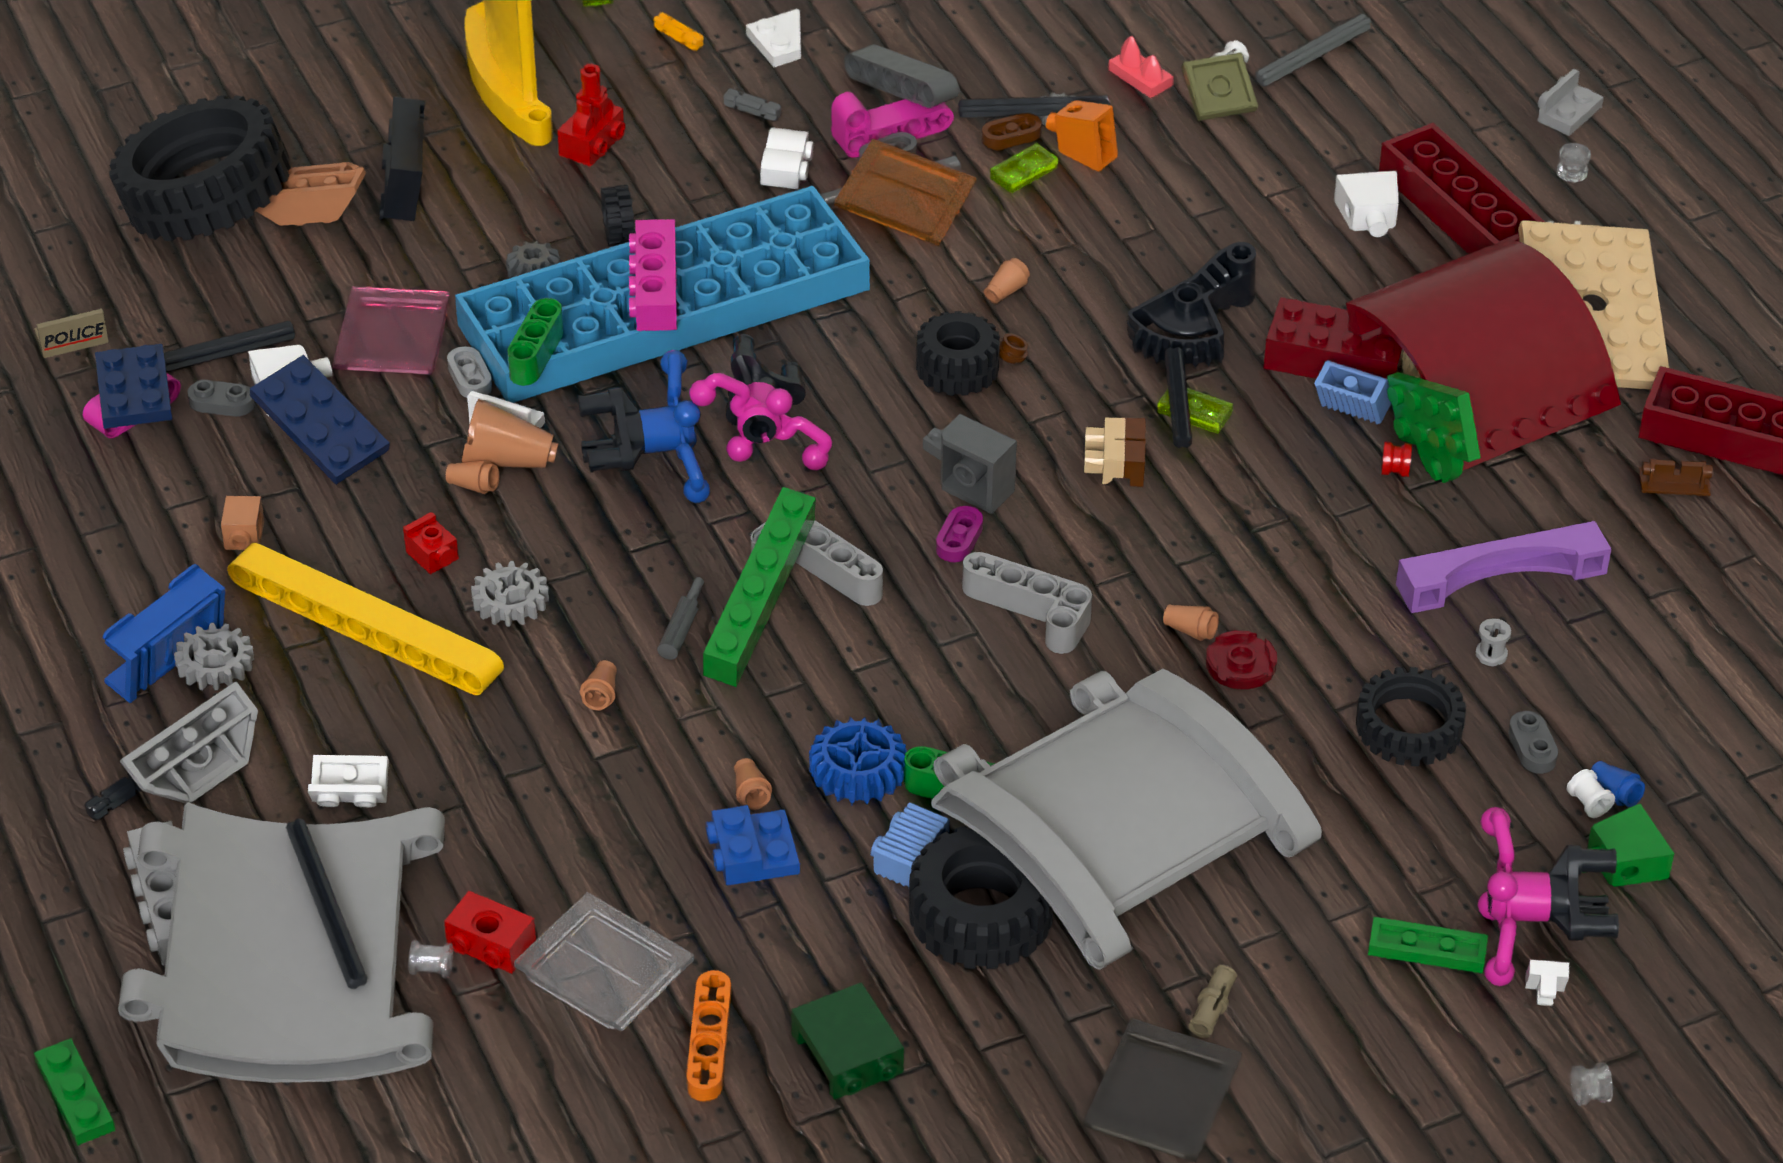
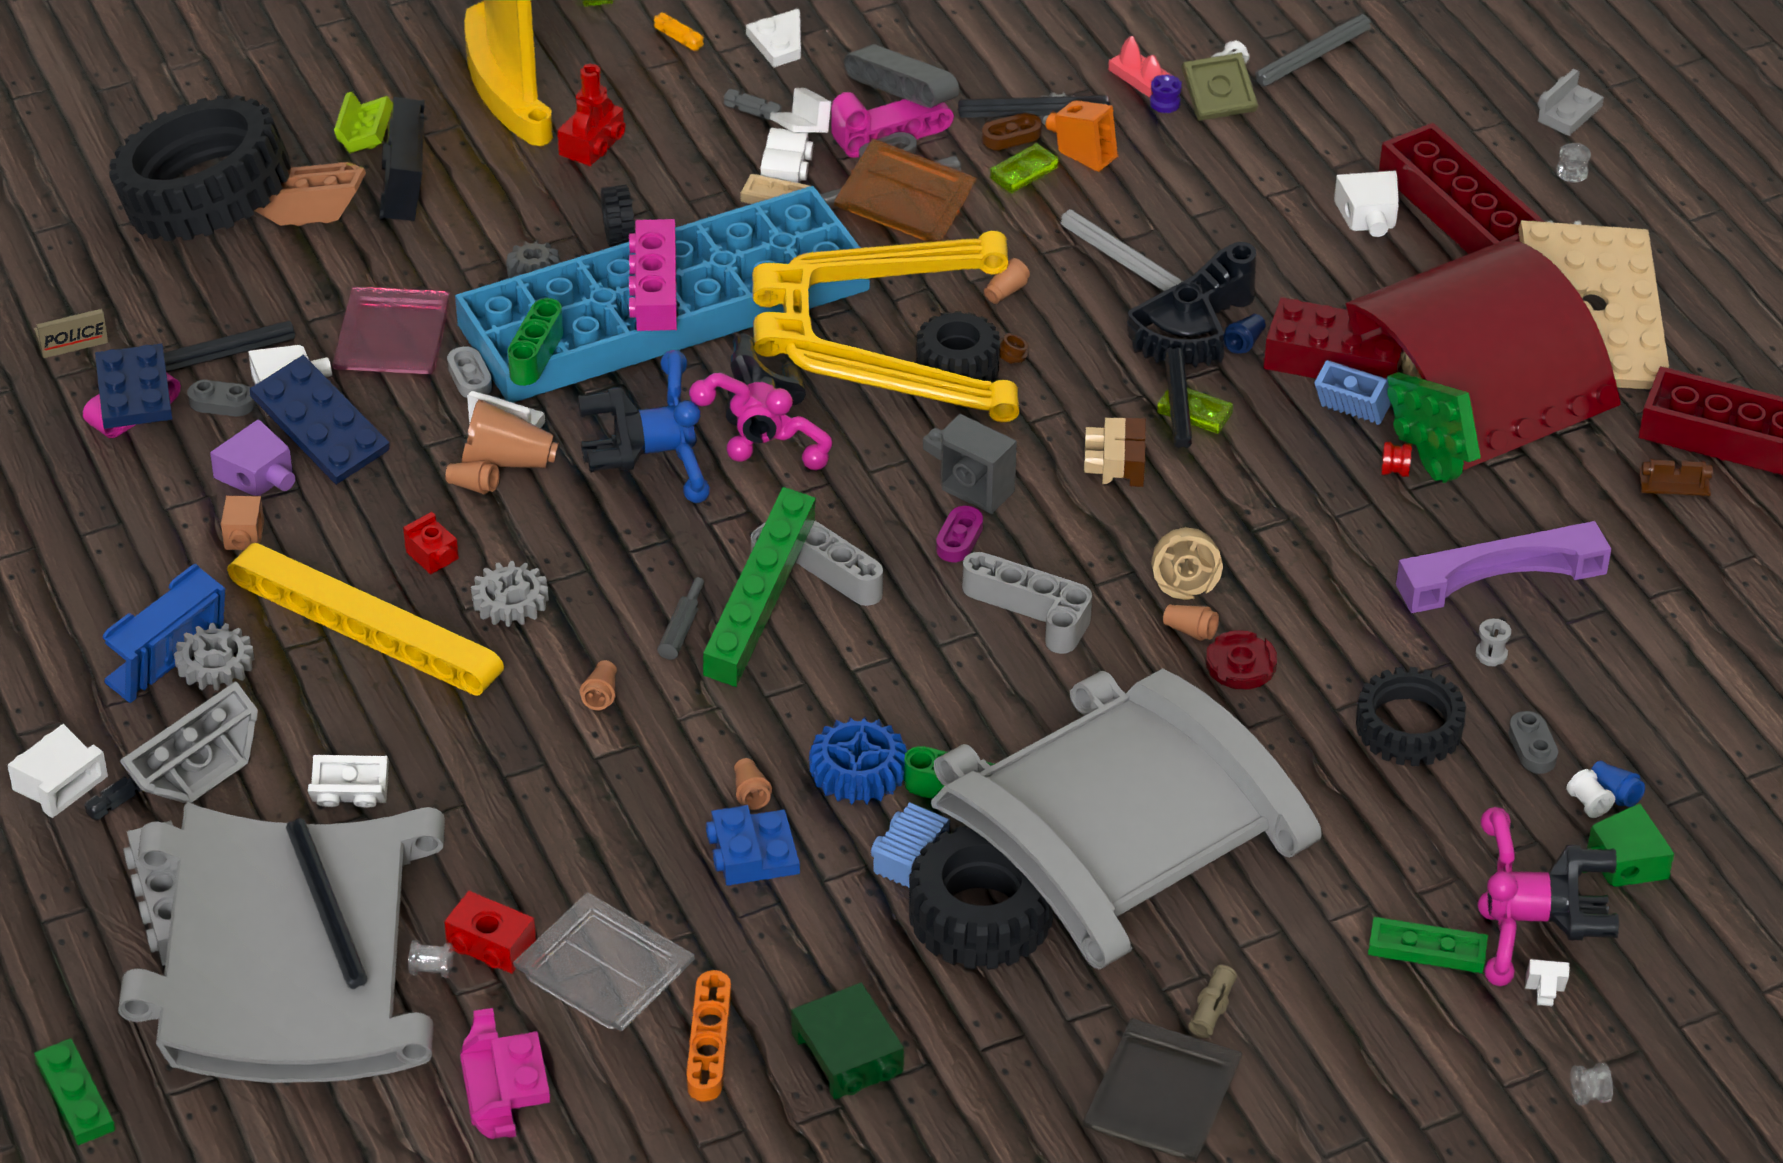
none -> white hips [7,724,108,818]
none -> medium lavender torso [210,420,295,496]
none -> lime bracket [334,92,393,153]
none -> dark pink plate [460,1008,550,1139]
none -> tan plate [741,174,810,204]
none -> yellow piece [752,231,1019,422]
none -> white panel [770,88,831,132]
none -> light grey axle [1061,210,1183,291]
none -> dark purple wheel [1150,75,1182,113]
none -> tan cylinder [1151,527,1223,600]
none -> dark blue cone [1224,314,1266,354]

